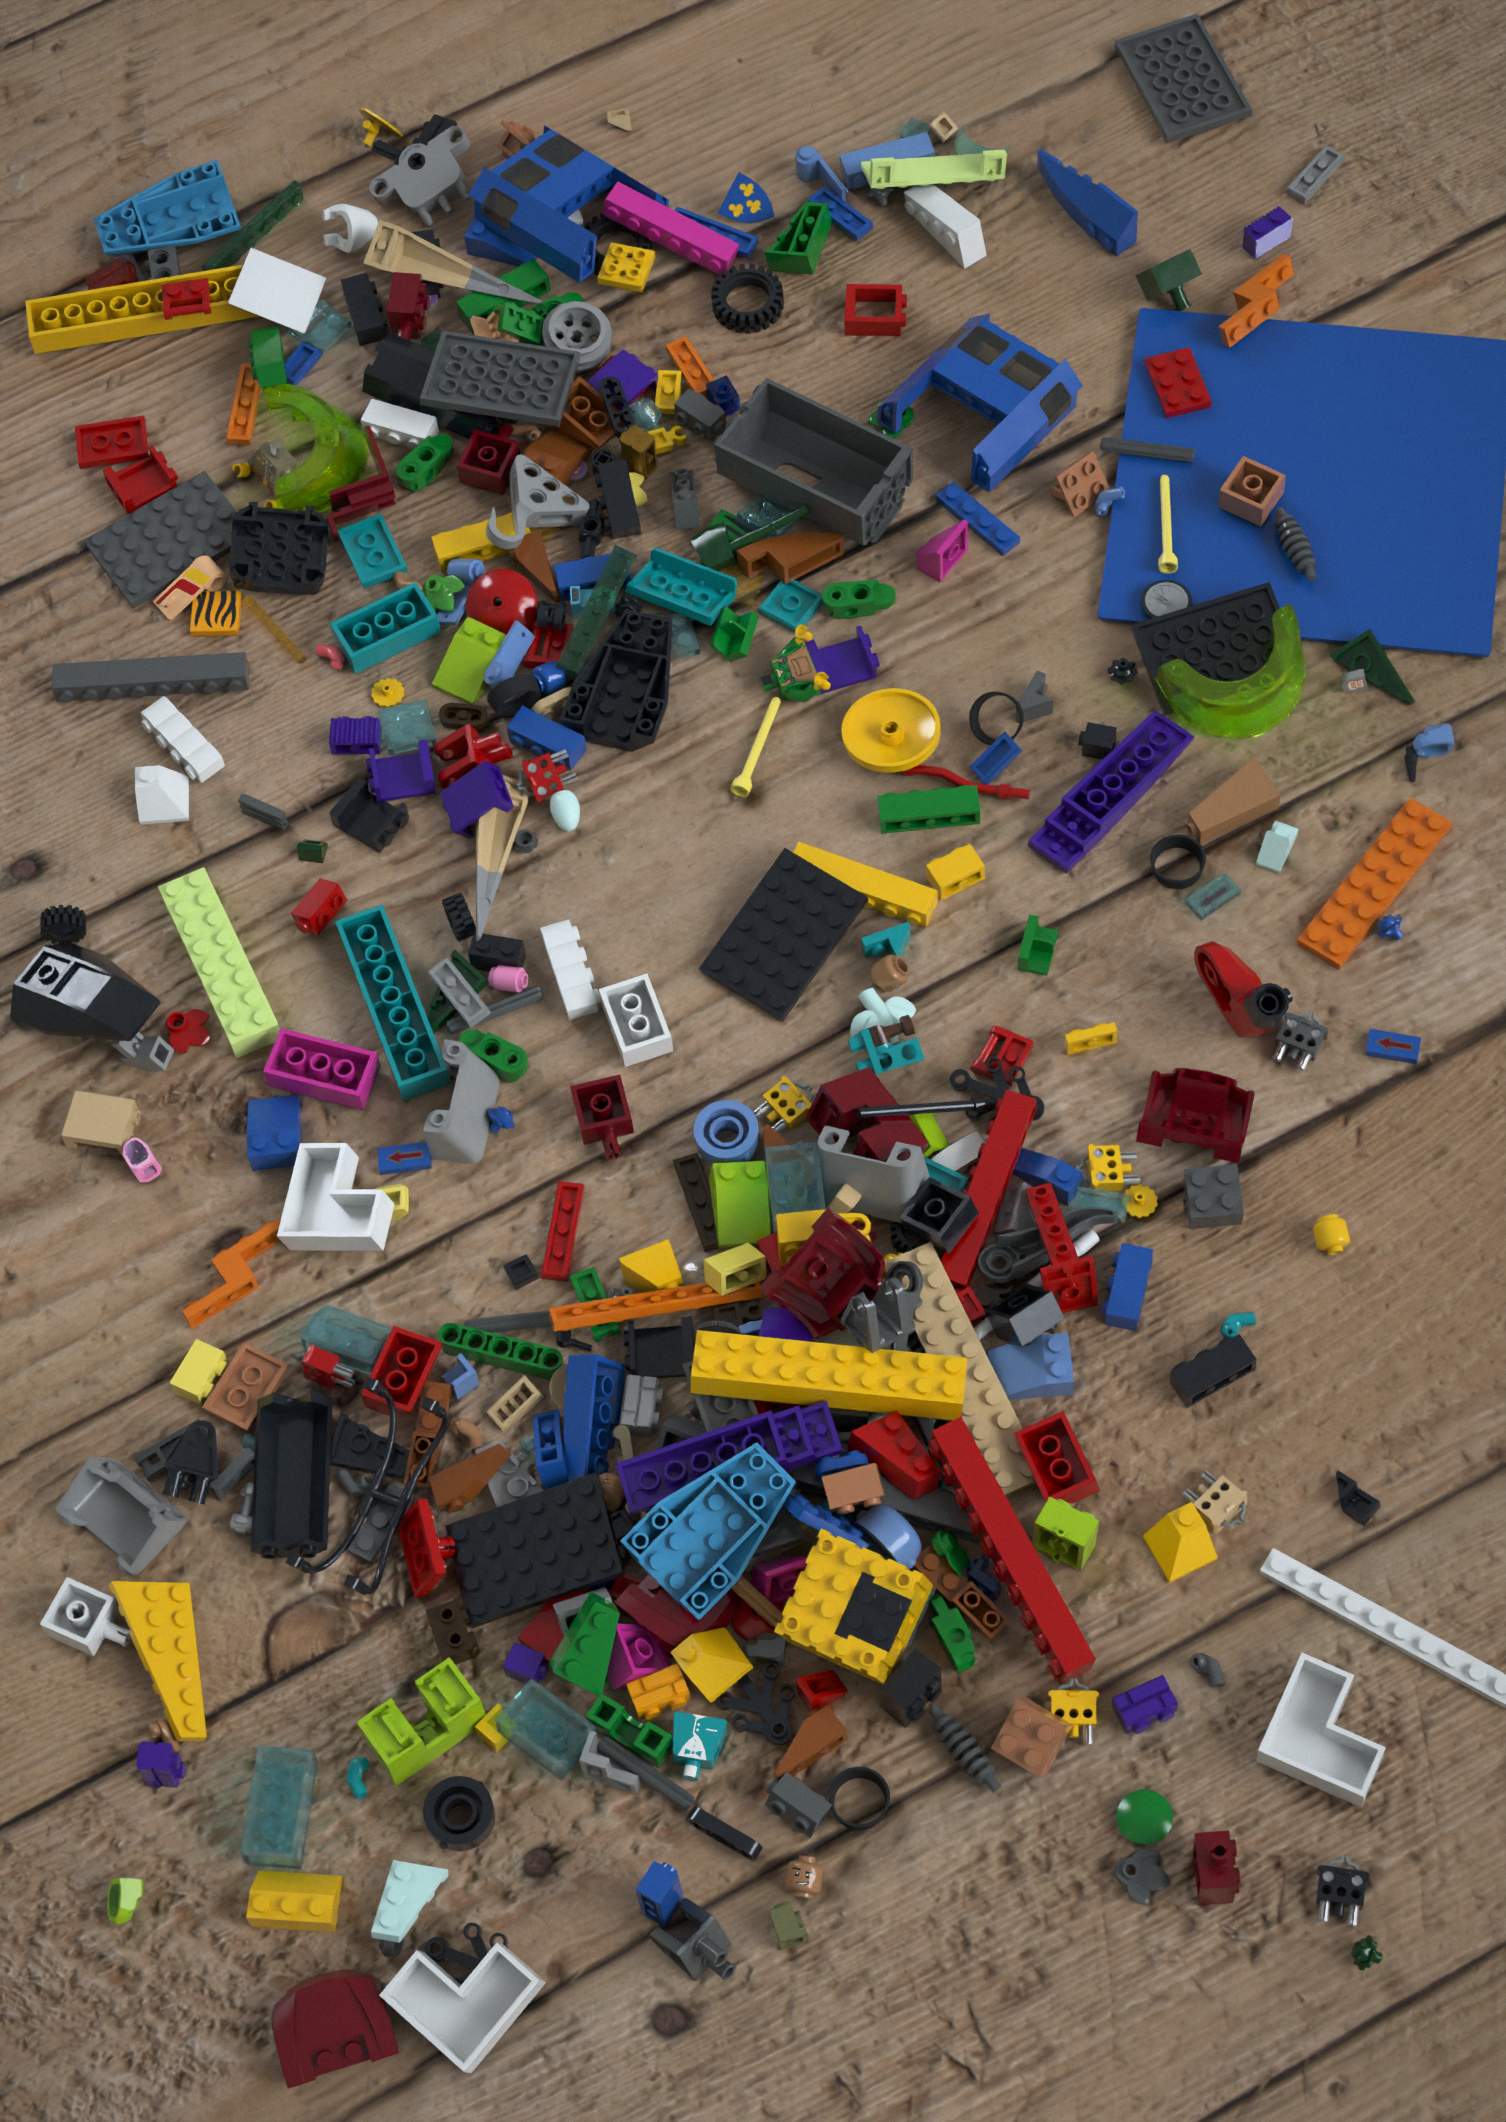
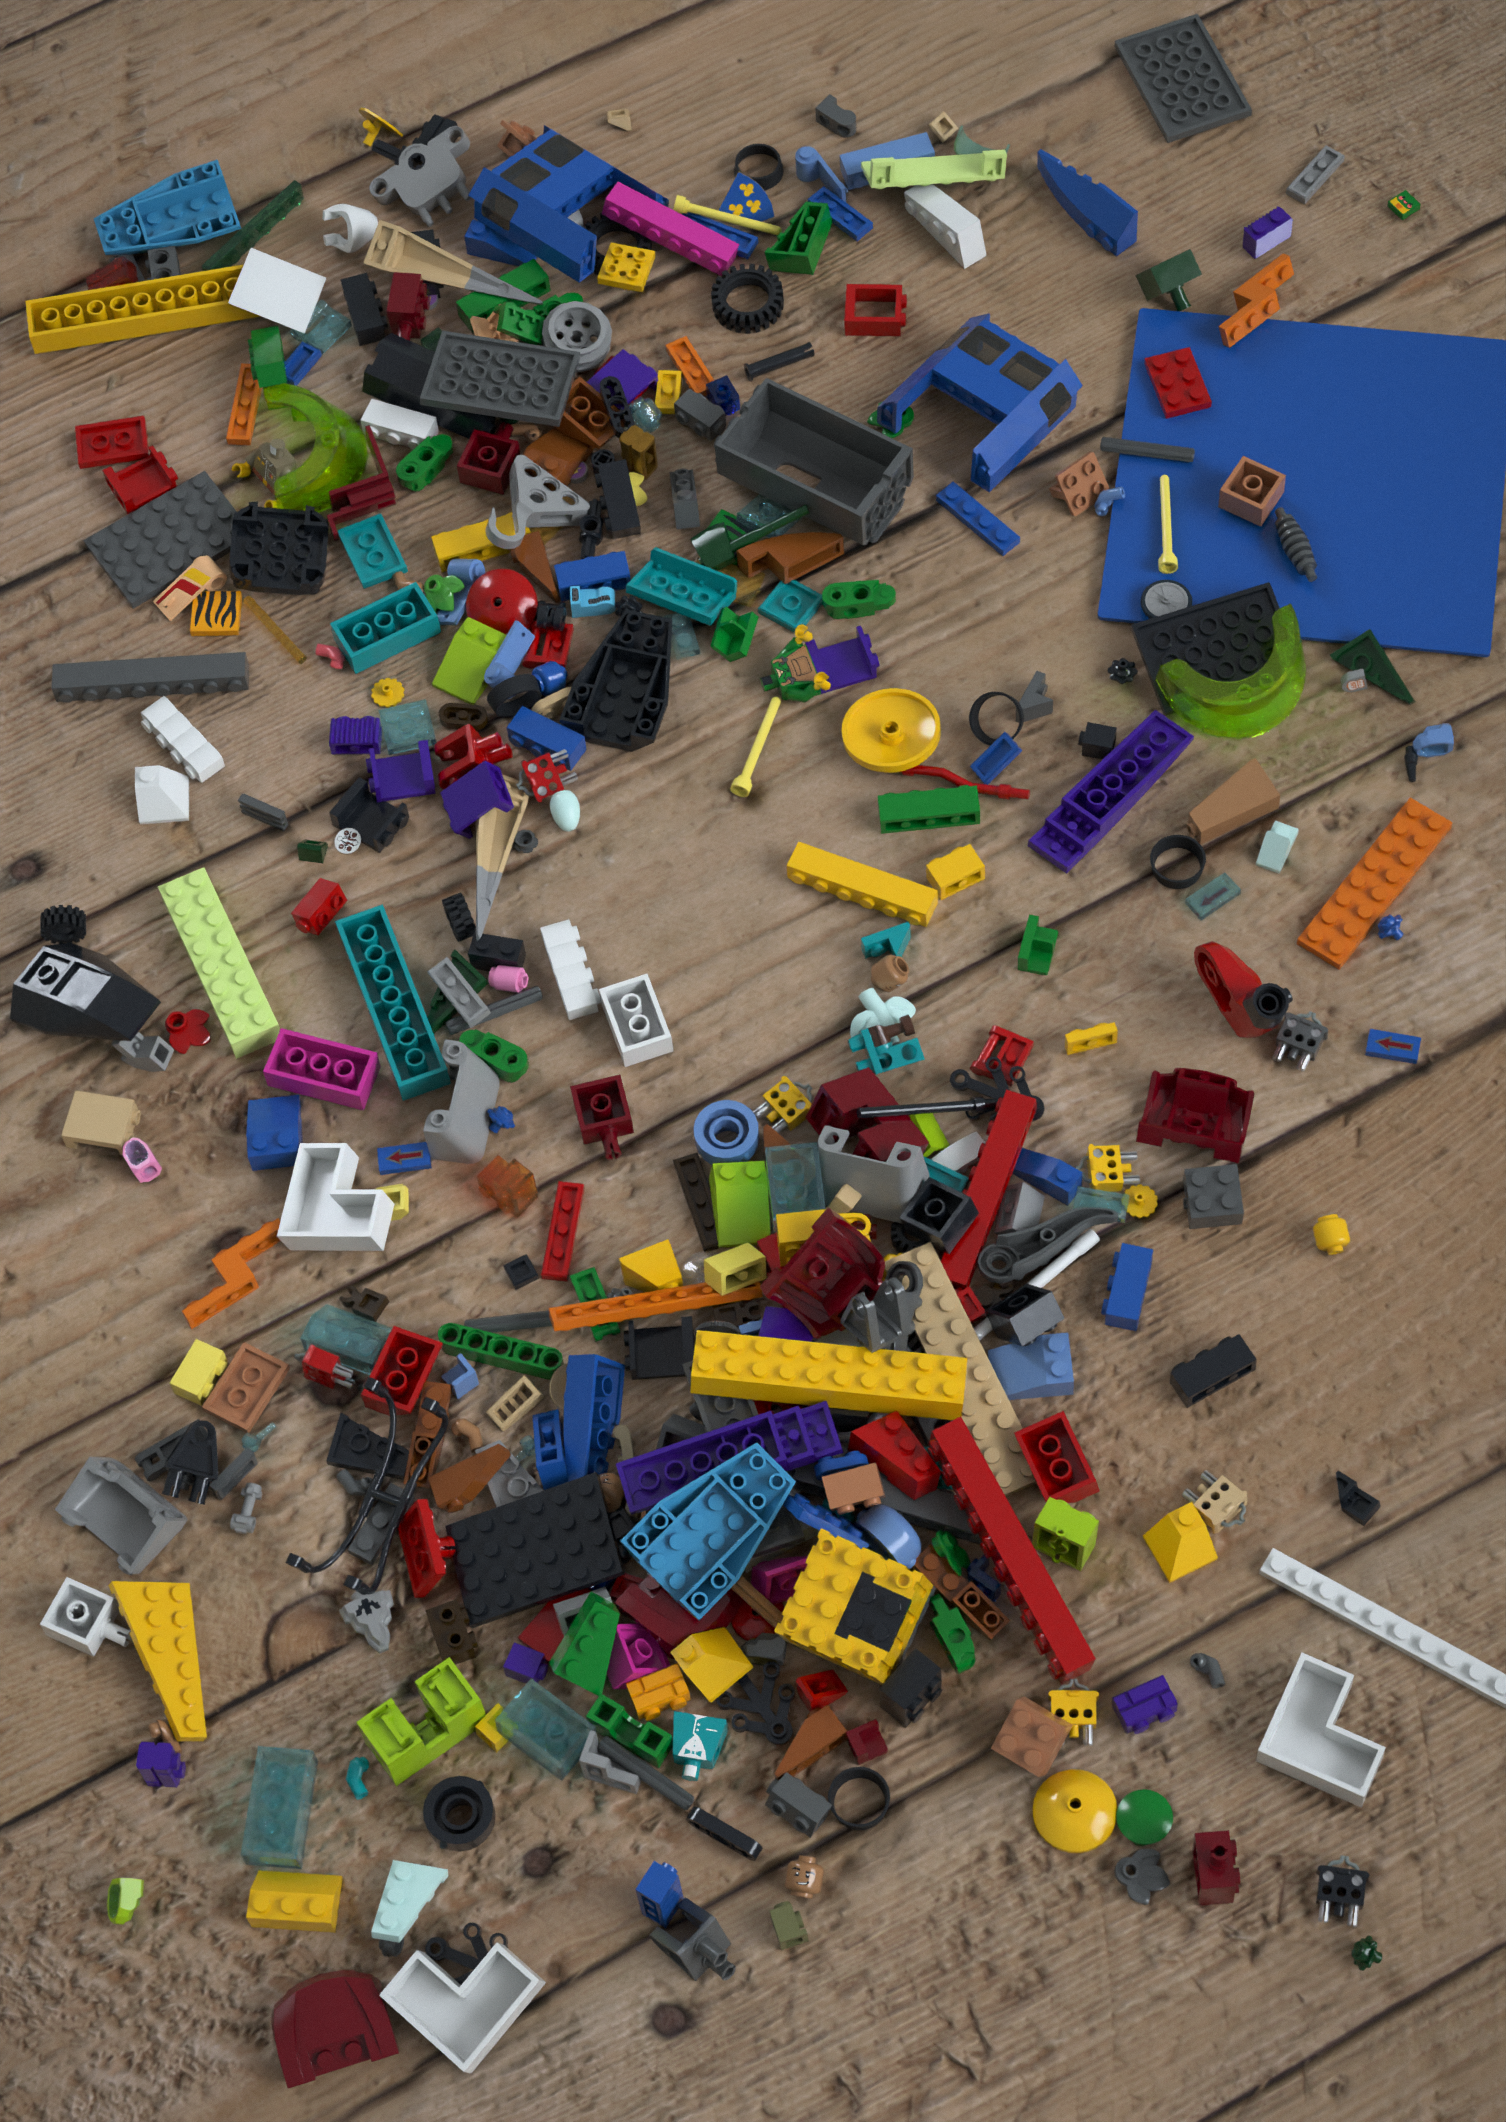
red plate [162,278,212,320] -> none
black panel [251,1391,333,1559] -> none
clear green plate [556,545,637,677] -> none
black hand [556,1330,593,1352] -> none
light grey brick [619,1375,664,1437] -> none
yellow plate [647,426,687,454] -> none
black plate [699,848,868,1022] -> none
dark grey plant [867,187,894,207] -> none
clear light blue tile [900,117,931,138] -> none
dark pink slope [915,520,968,583] -> none
dark grey piece [929,1706,1001,1793] -> none
red bracket [1025,1183,1098,1314] -> none
teal arm [1220,1312,1256,1338] -> none
none -> white sticker [335,828,361,854]
none -> dark brown plate [339,1285,389,1322]
none -> light grey rock [339,1590,394,1654]
none -> clear orange brick [477,1155,539,1218]
none -> light yellow piece [673,195,782,235]
none -> black tyre [734,144,784,191]
none -> black pin [744,342,815,381]
none -> dark grey leg [815,94,857,138]
none -> dark red panel [846,1719,888,1765]
none -> yellow dish [1032,1769,1117,1853]
none -> green tile [1387,190,1421,220]

